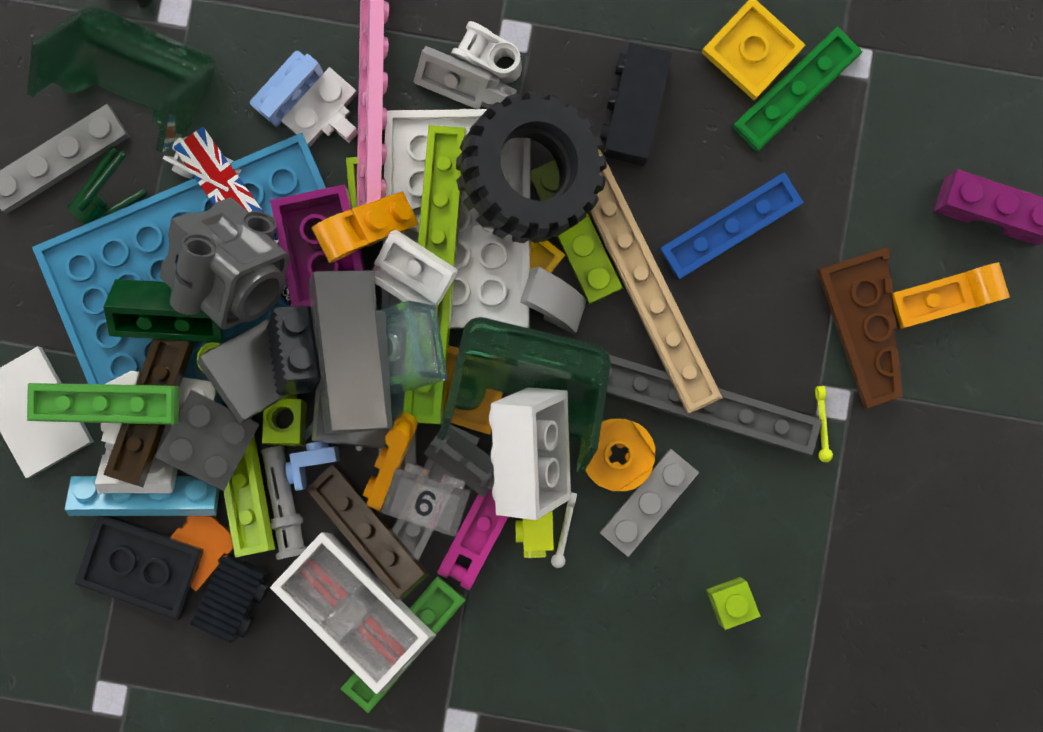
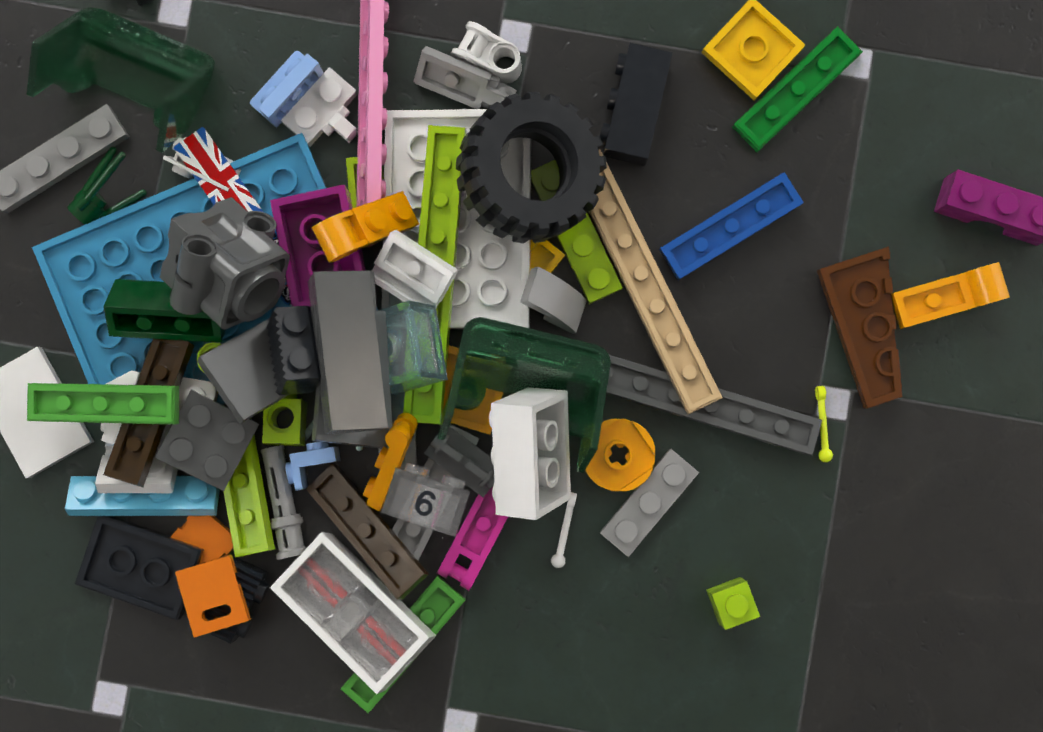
neon yellow brick [515,510,554,558] -> none
none -> orange piece [175,554,251,638]

